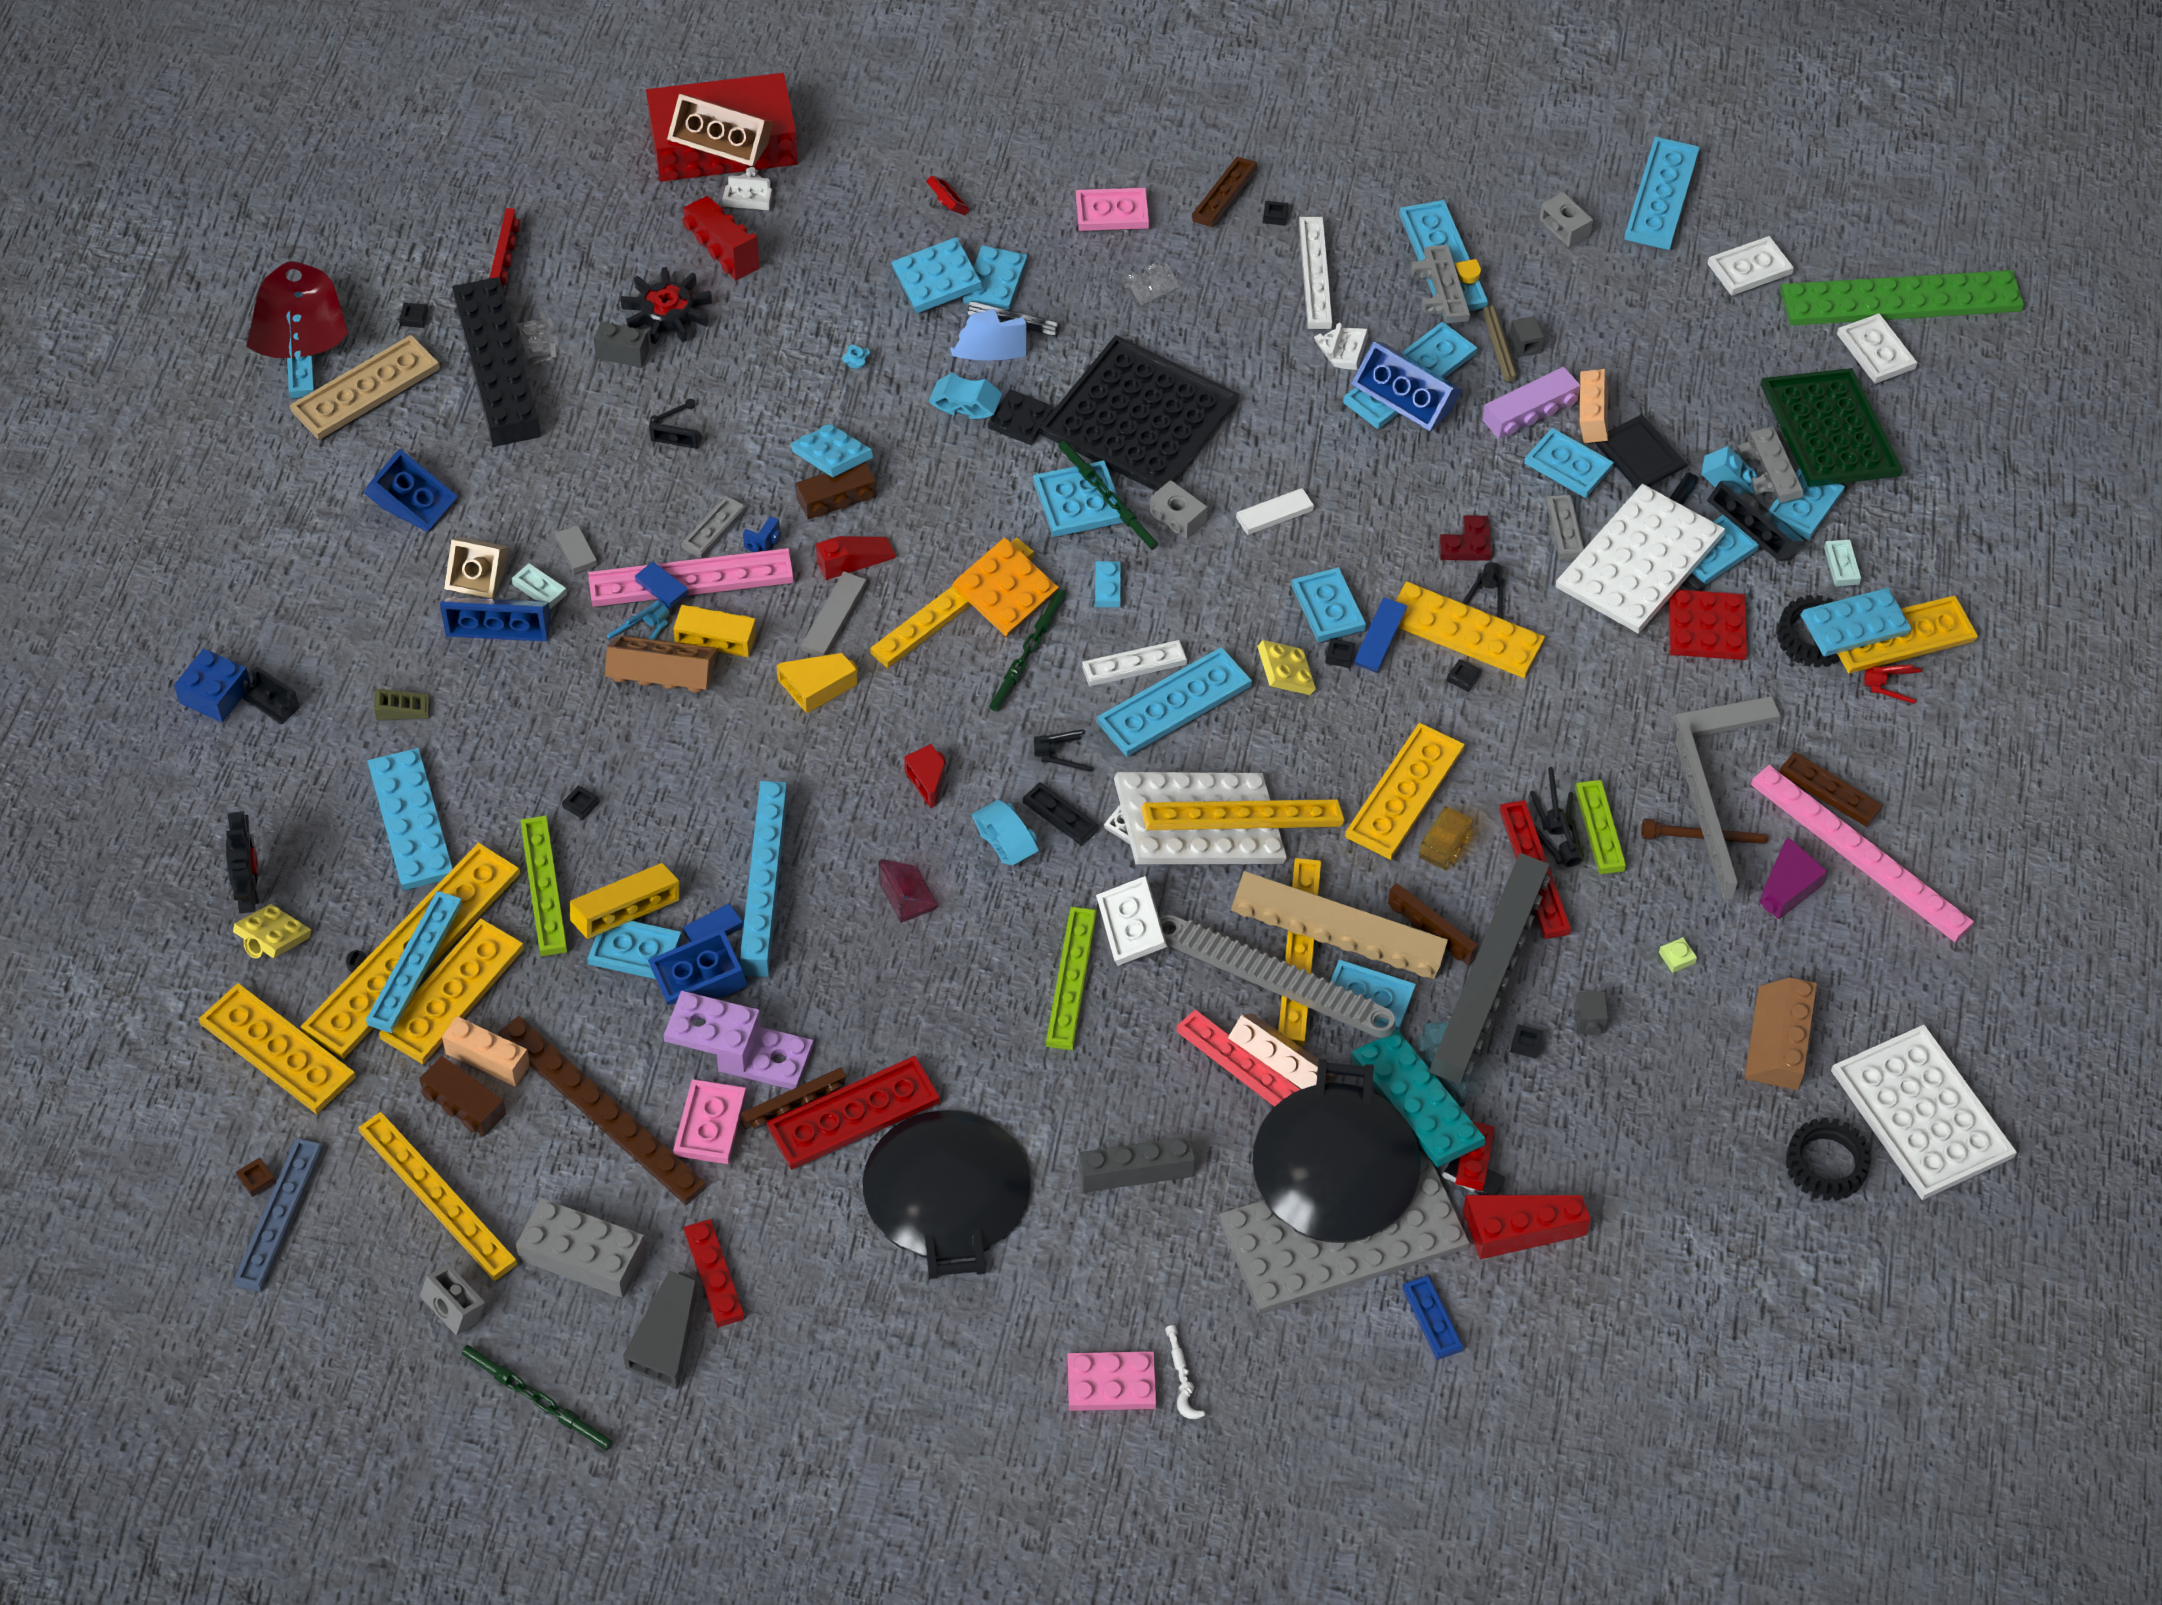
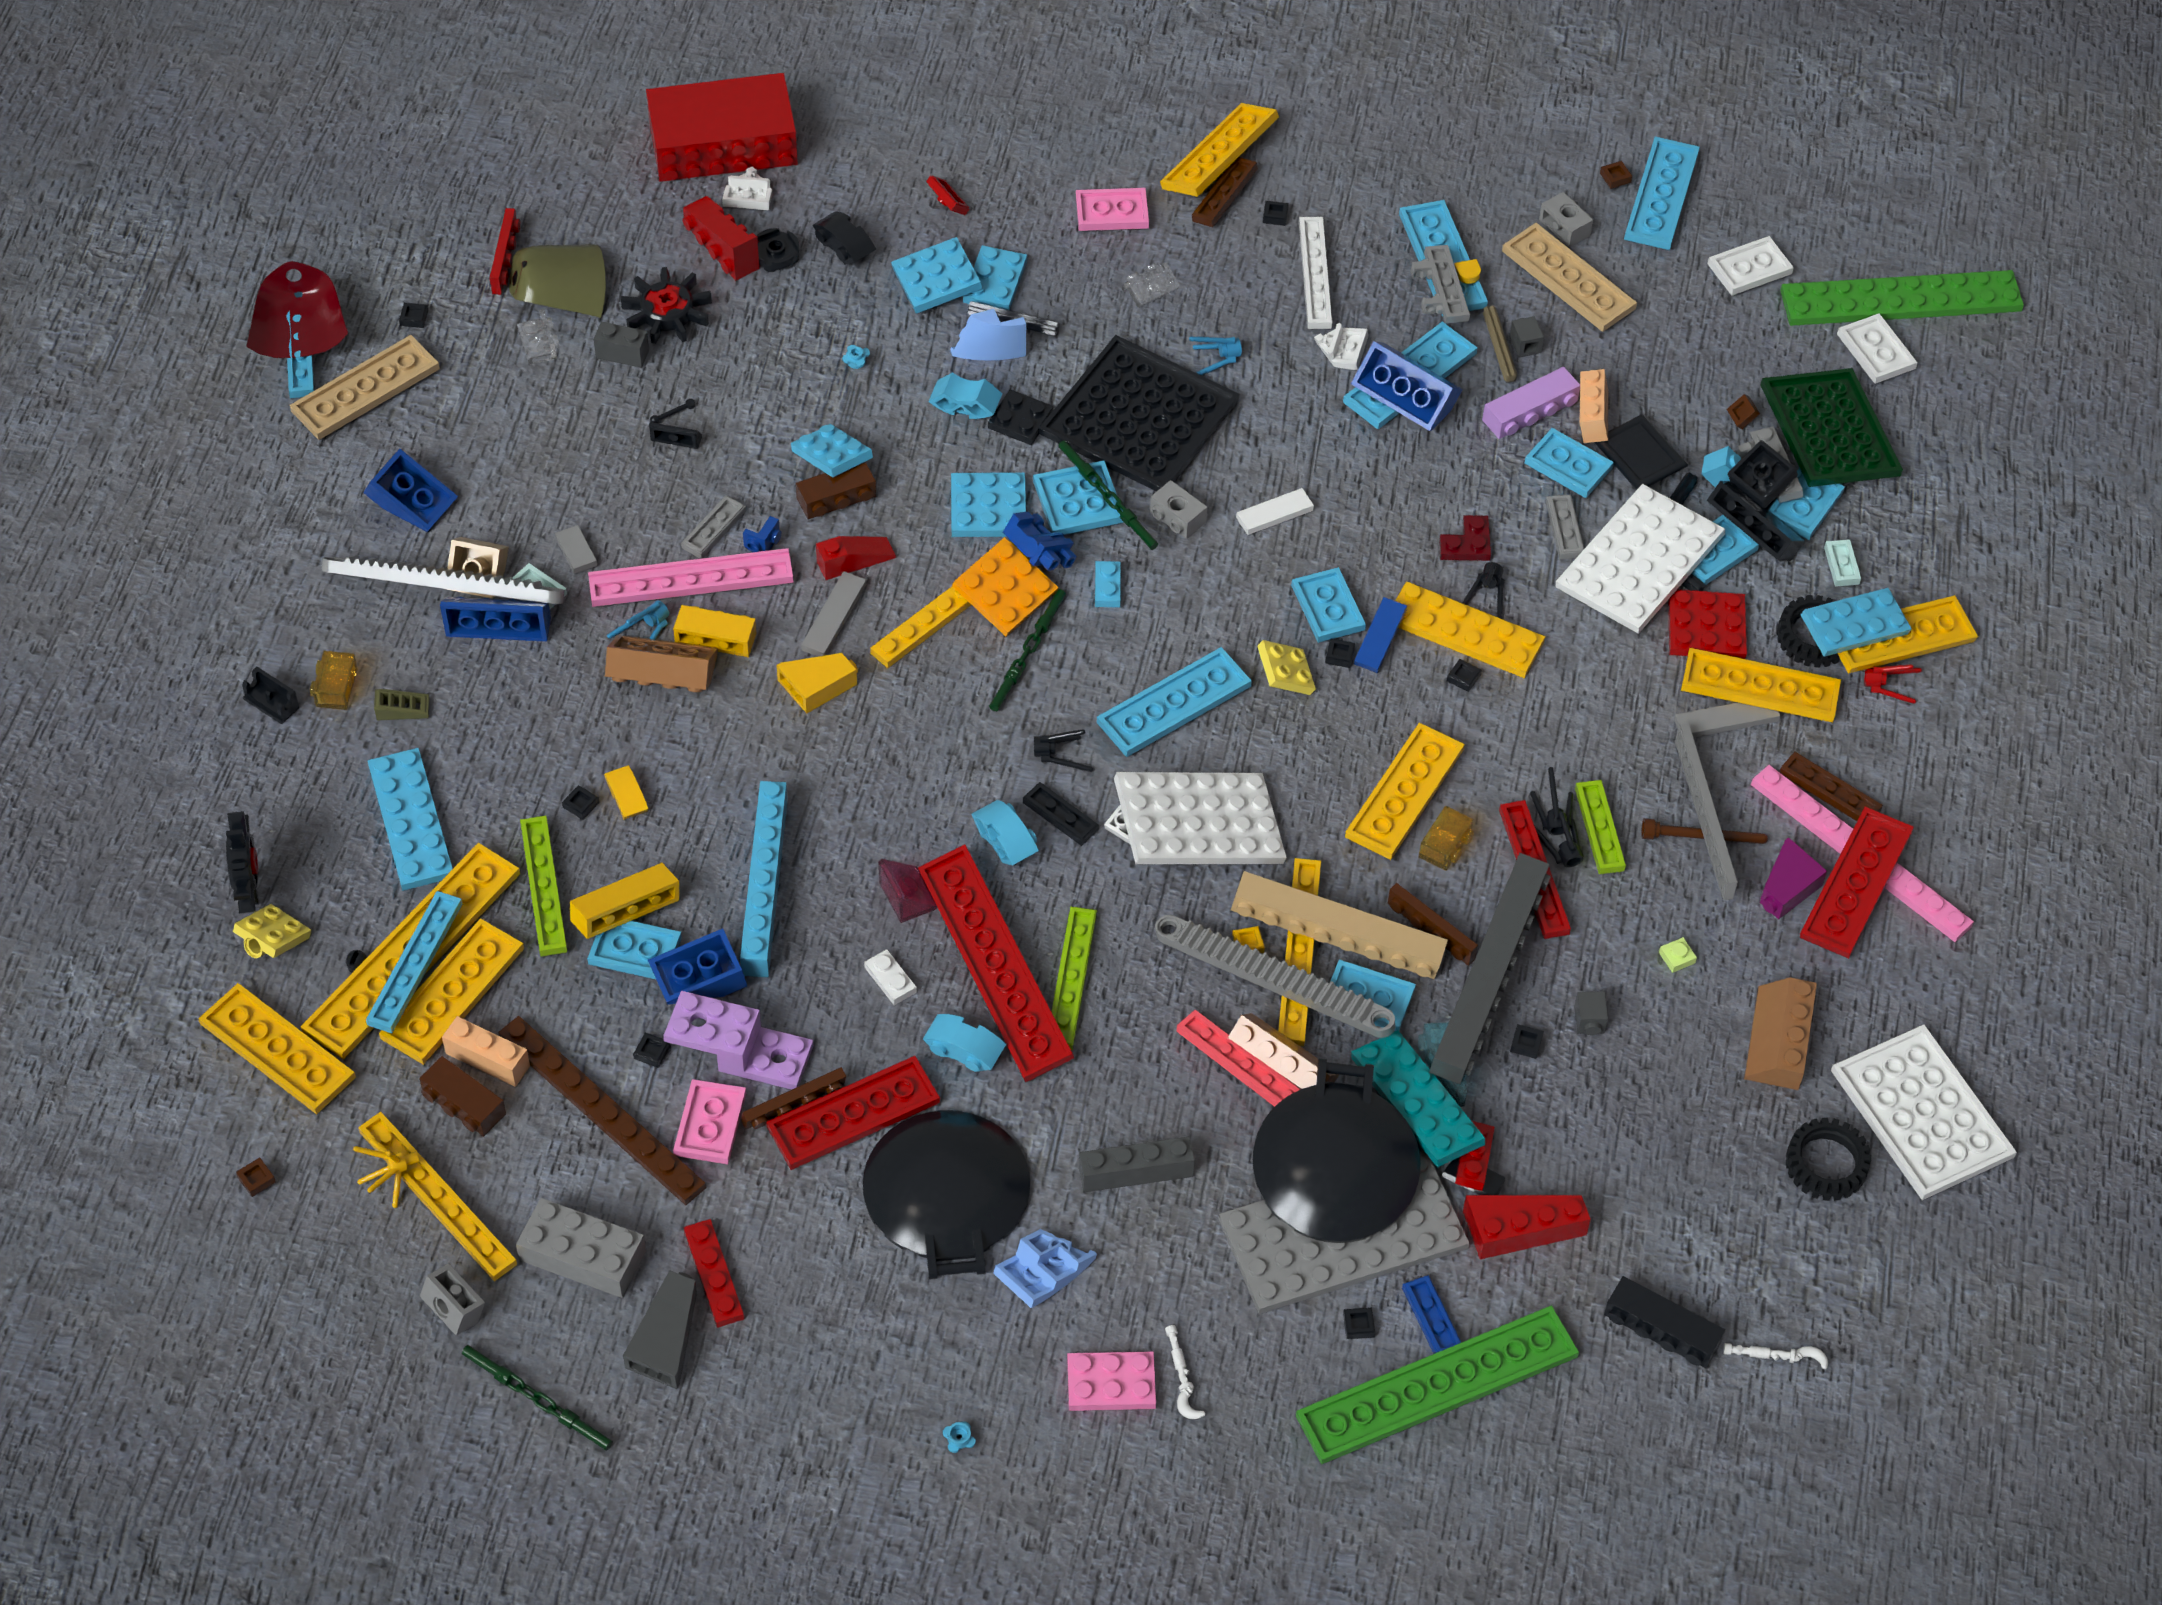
blue brick [174,648,251,722] -> none
sand blue tile [233,1137,324,1293] -> none
black brick [452,277,541,447] -> none
blue tile [635,562,689,609] -> none
medium nougat slope [667,94,774,166] -> none
blue tile [683,903,743,942] -> none
red slope [904,744,946,808] -> none
white tile [1082,640,1187,687] -> none
white plate [1096,876,1167,966] -> none
yellow plate [1141,799,1344,830] -> none
none -> clear yellow brick [310,651,358,710]
none -> gear [321,555,565,604]
none -> yellow plant [353,1138,419,1208]
none -> olive piece [509,244,606,318]
none -> yellow slope [604,765,649,820]
none -> black tile [633,1033,670,1068]
none -> black plate [757,228,800,272]
none -> black brick [813,211,876,265]
none -> white plate [864,949,917,1005]
none -> red plate [918,844,1074,1082]
none -> medium azure brick [923,1014,1006,1072]
none -> medium azure plate [943,1422,976,1453]
none -> medium azure plate [951,472,1026,537]
none -> light blue slope [993,1229,1097,1308]
none -> blue hips [1003,512,1077,571]
none -> yellow plate [1160,103,1279,197]
none -> dark azure plant [1189,337,1242,375]
none -> yellow tile [1232,926,1265,953]
none -> bright green plate [1296,1305,1579,1465]
none -> black tile [1343,1307,1375,1339]
none -> tan plate [1502,223,1637,332]
none -> reddish brown plate [1600,161,1632,189]
none -> black brick [1604,1276,1726,1368]
none -> yellow plate [1681,648,1841,723]
none -> white piece [1723,1343,1828,1369]
none -> reddish brown plate [1726,394,1760,429]
none -> black brick [1728,440,1798,508]
none -> red plate [1799,807,1914,959]

